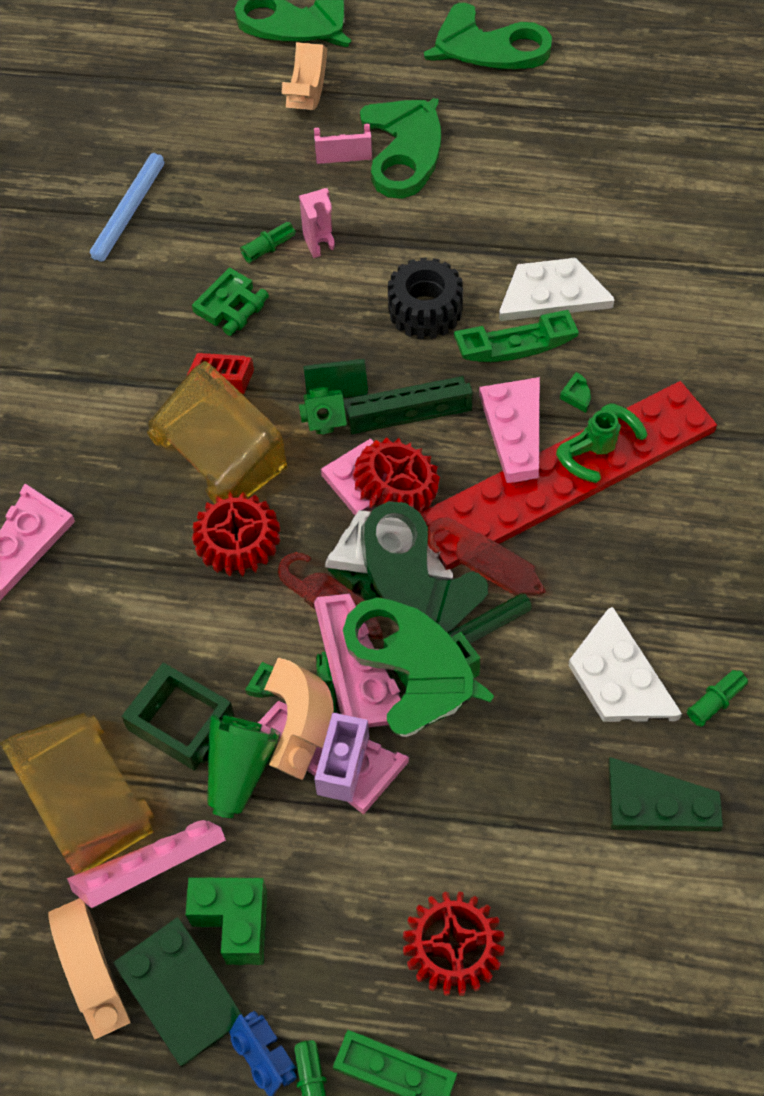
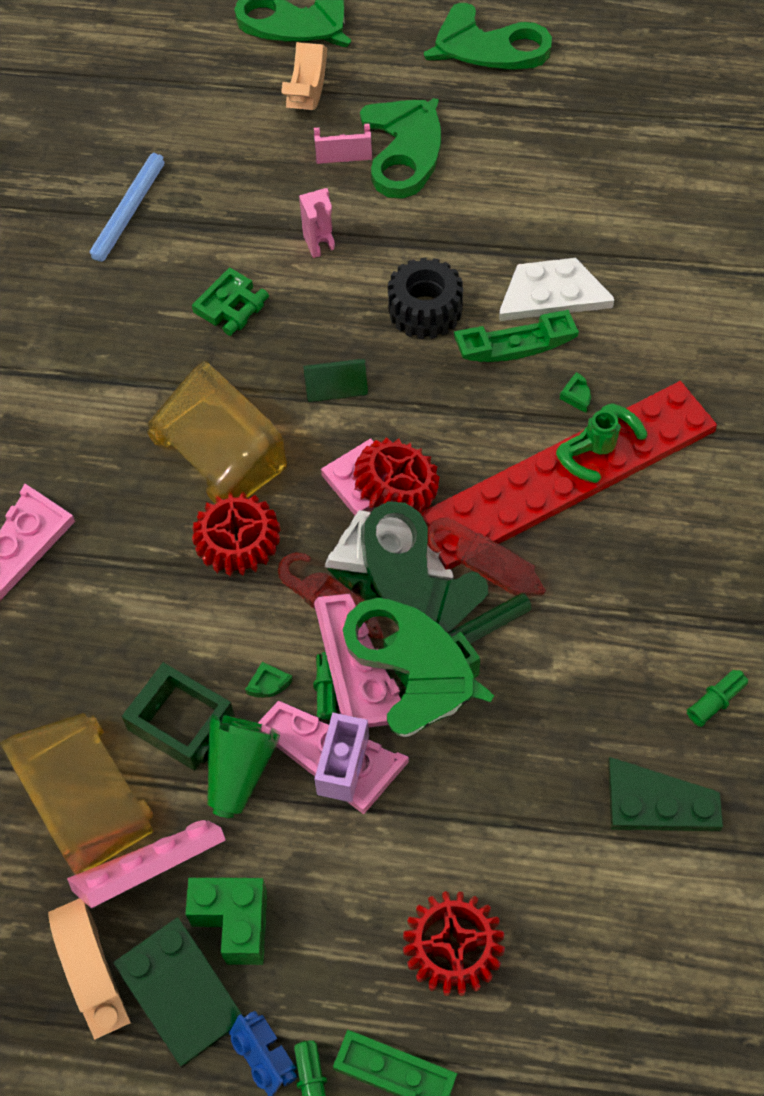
red slope [186,353,254,394] -> none
green axle [240,222,296,264] -> none
light nougat arch [264,658,334,780] -> none
green brick [299,387,347,434] -> none
dark green fence [343,376,473,435] -> none
bright pink wing [479,377,540,483] -> none
white wing [568,607,682,722] -> none

